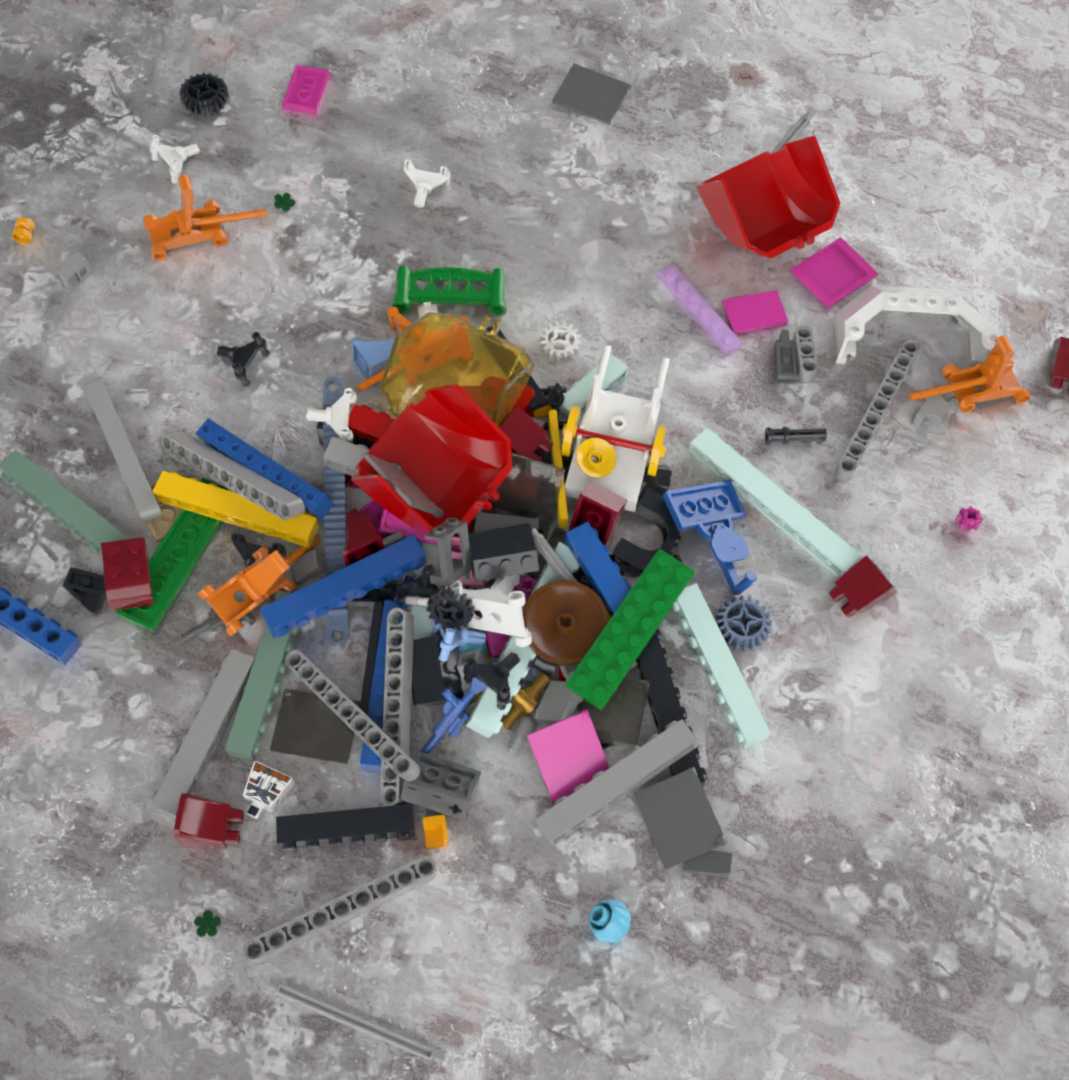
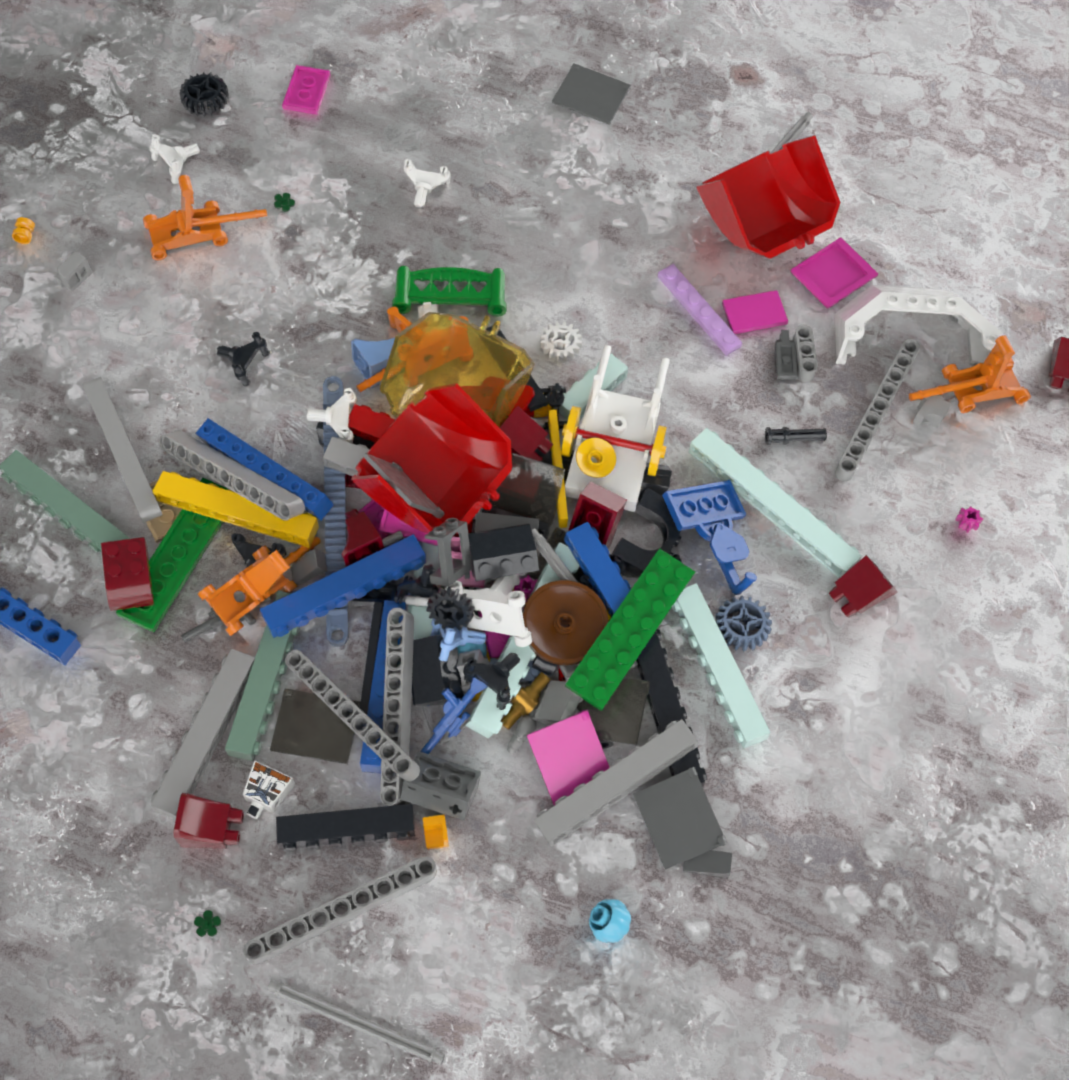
black wing [62,567,106,616] -> none

